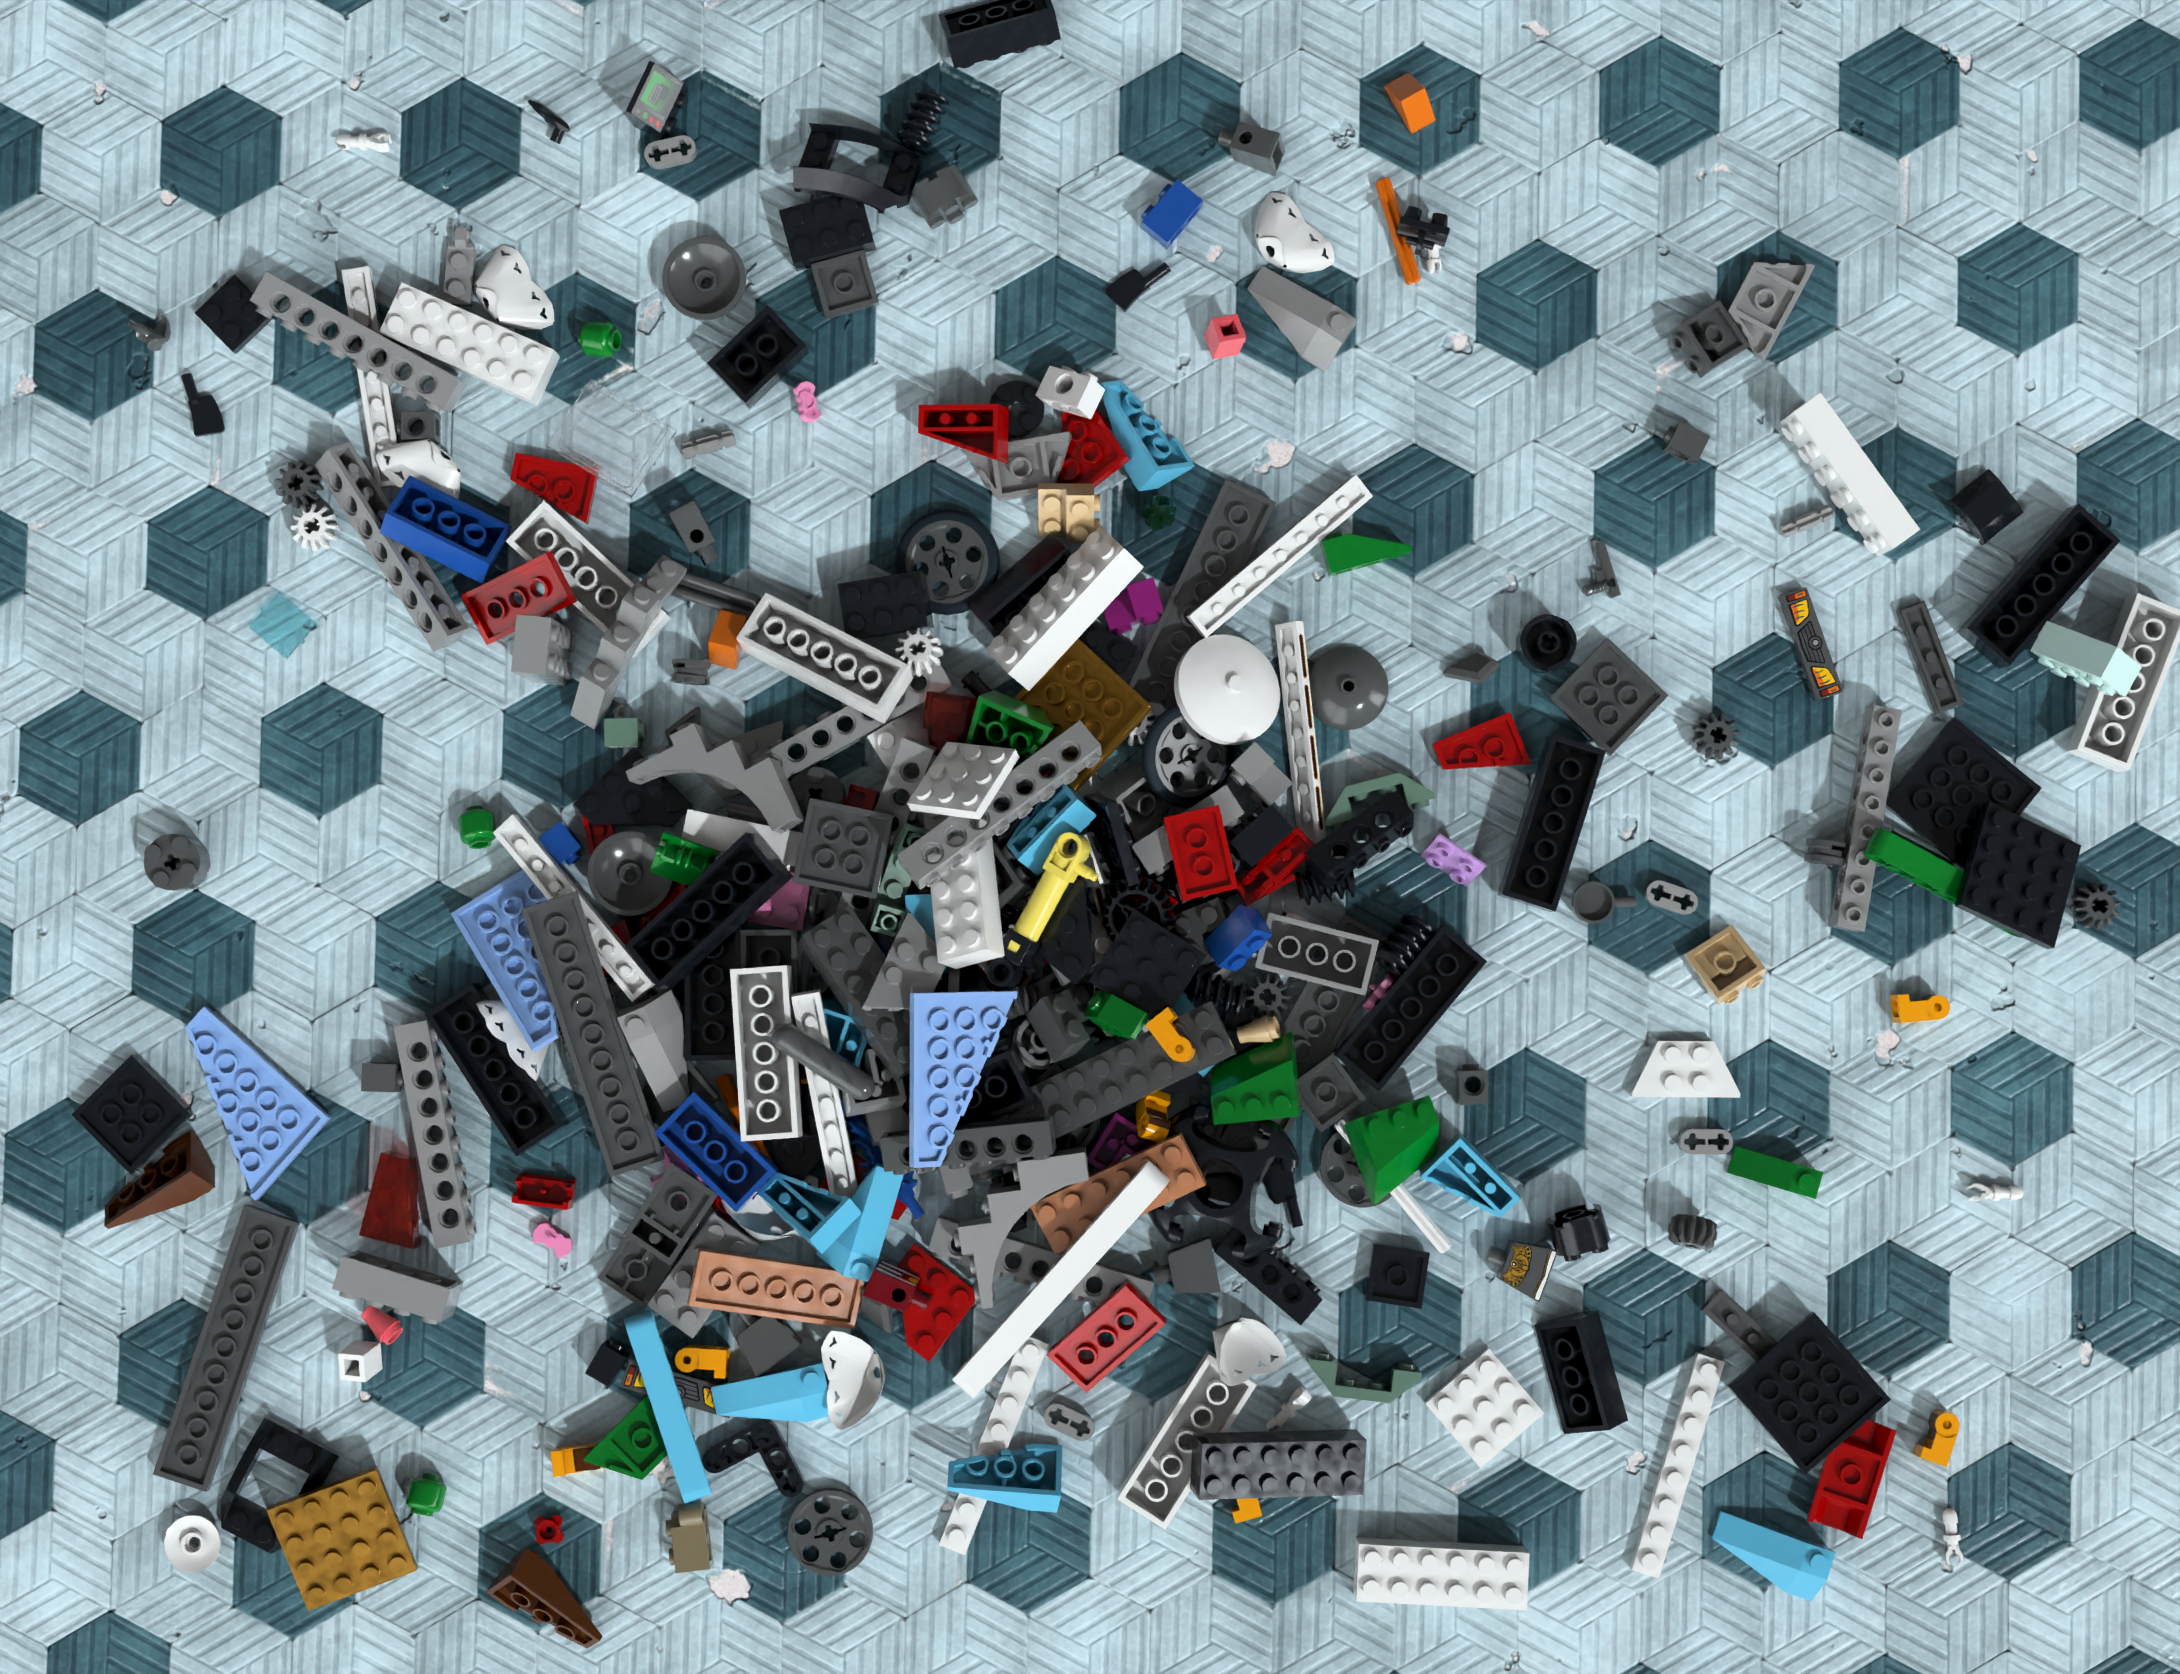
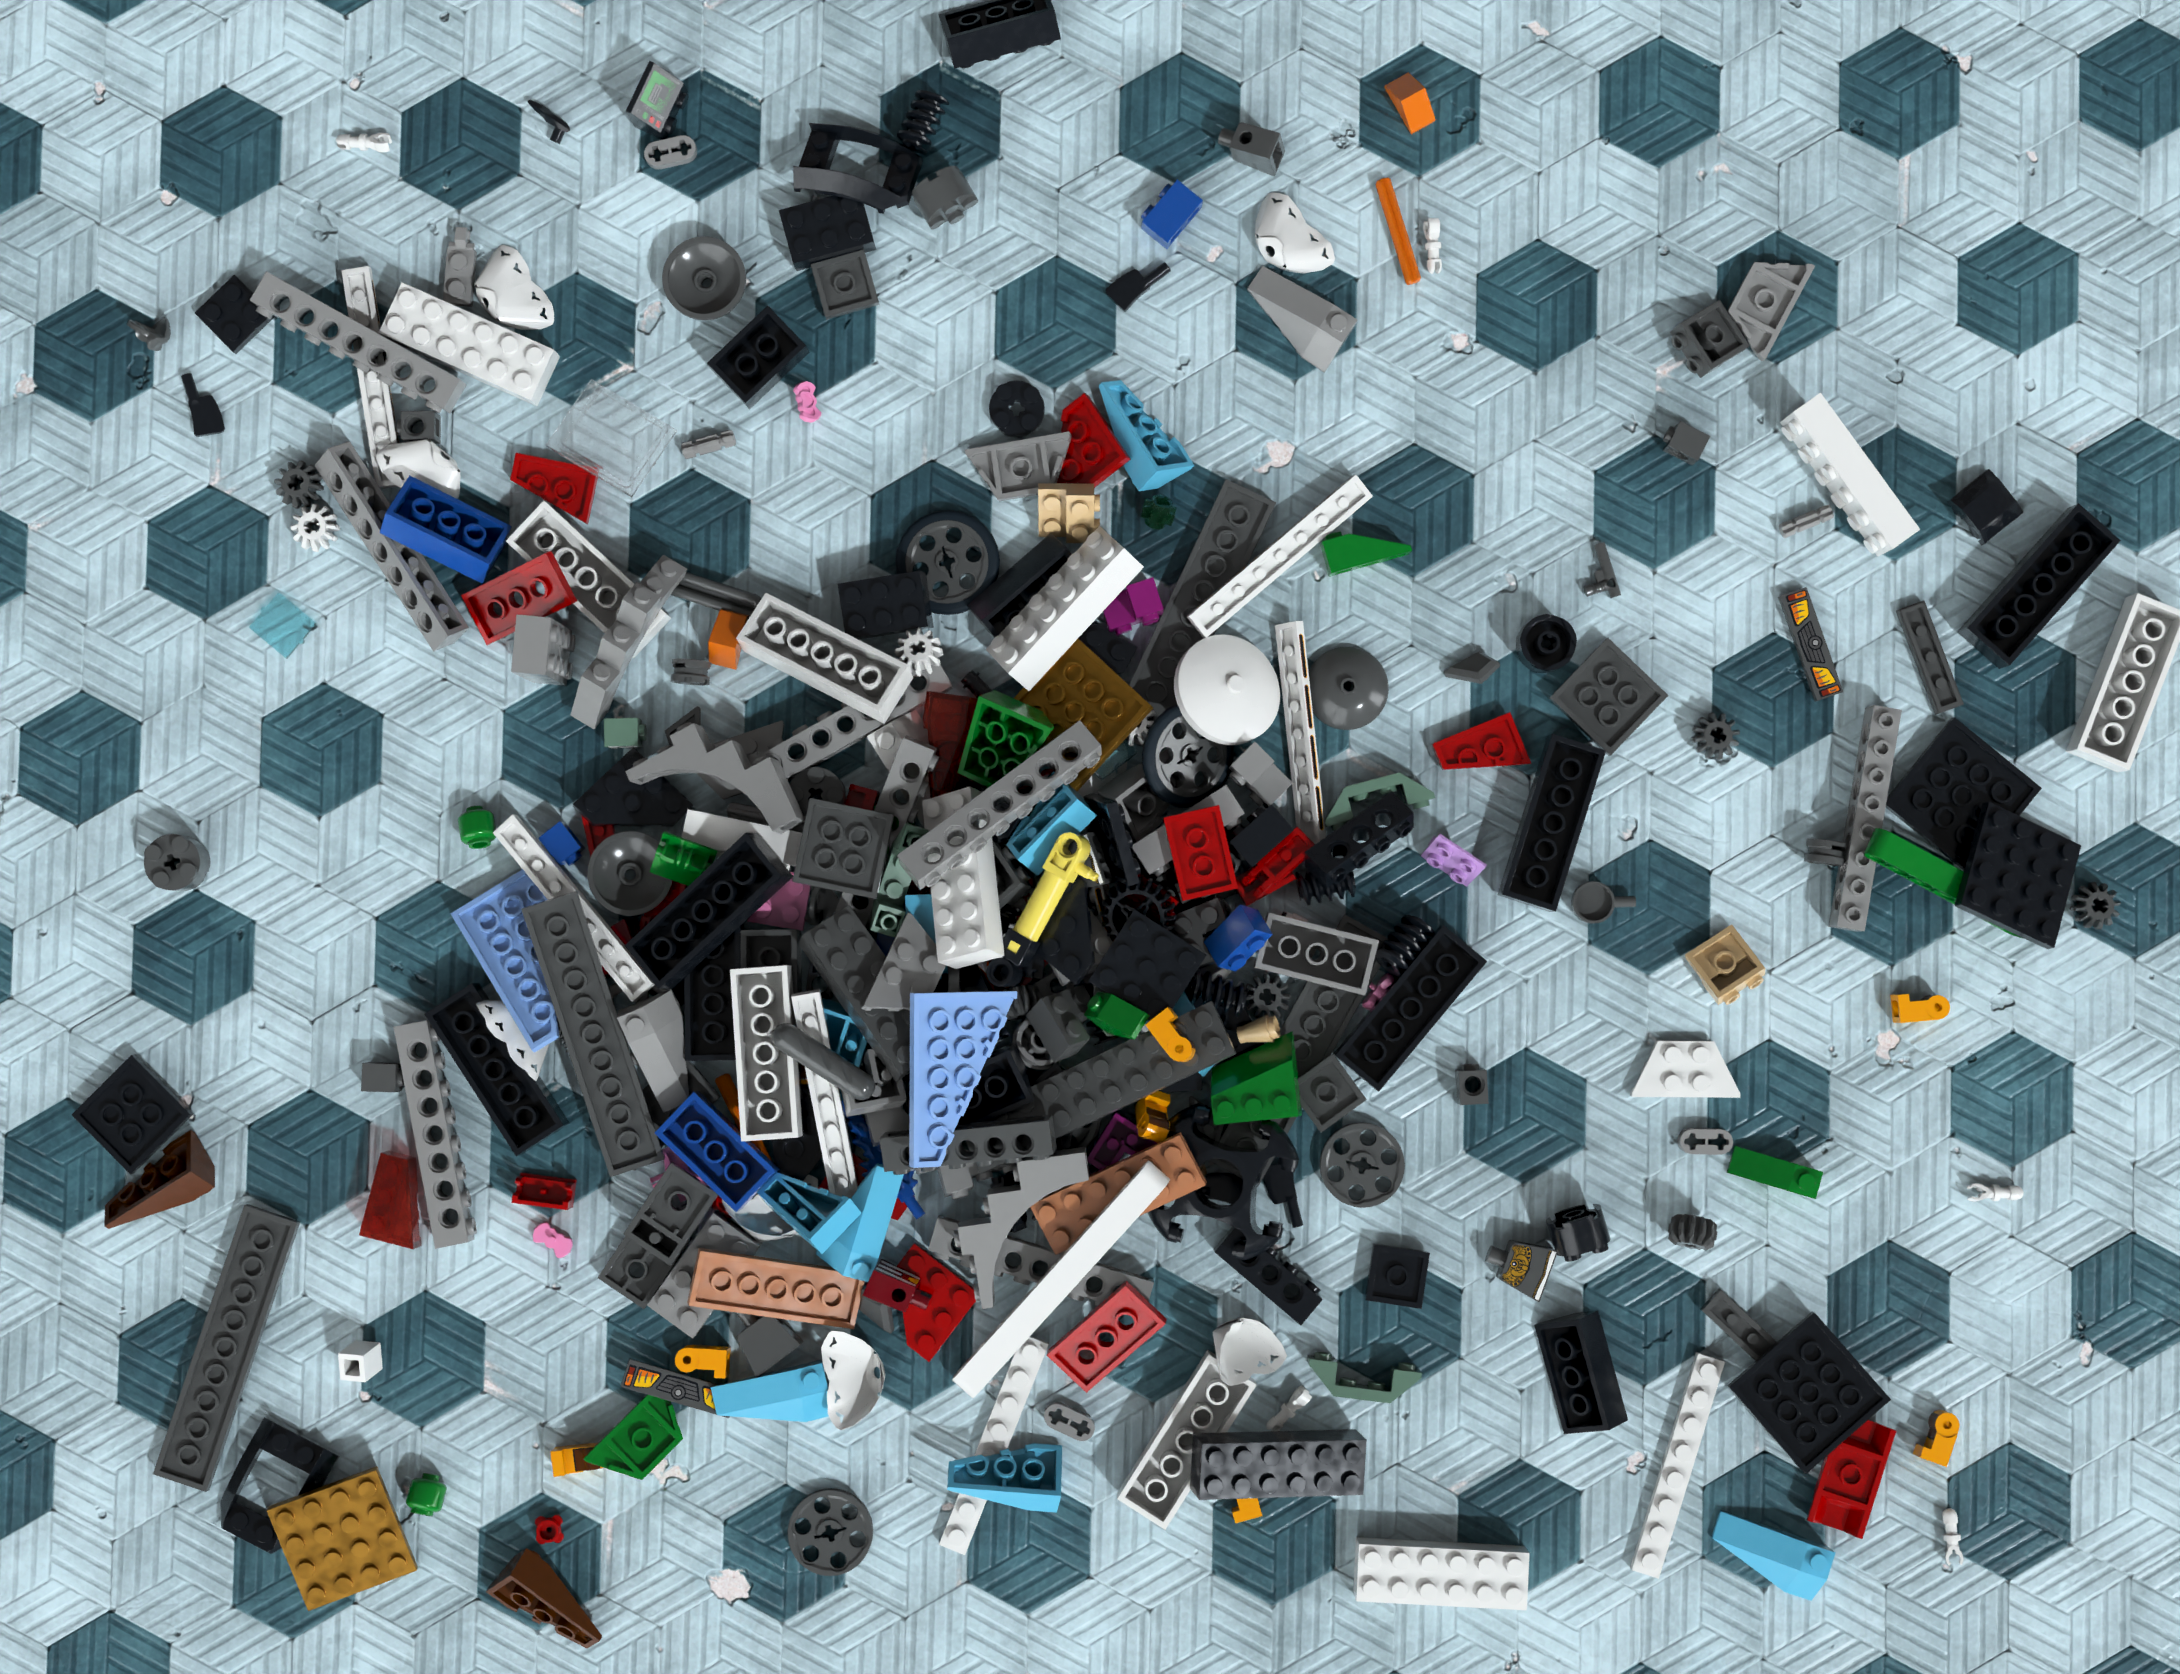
white dish [164,1515,221,1572] -> none
light blue wing [185,1006,331,1200] -> none
light grey brick [332,1250,463,1324] -> none
coral cone [361,1306,403,1345] -> none
green head [578,320,622,358] -> none
black brick [585,1340,631,1387] -> none
medium azure beam [624,1310,712,1504] -> none
dark tan hinge [666,1501,713,1573] -> none
dark grey torso [669,501,719,566] -> none
black beam [702,1419,805,1497] -> none
white plate [907,742,1020,820] -> none
red wedge [918,404,1009,464] -> none
white brick [1036,366,1105,419] -> none
dark grey torso [1153,1236,1221,1293] -> none
coral brick [1204,314,1246,359] -> none
white axle [1334,1117,1452,1253] -> none
green wedge [1344,1095,1439,1205] -> none
black hips [1396,206,1450,255] -> none
medium azure wedge [1420,1132,1521,1218] -> none
white plate [1424,1347,1544,1468] -> none
light grey beam [1644,880,1698,915] -> none
light aqua brick [2030,621,2142,697] -> none

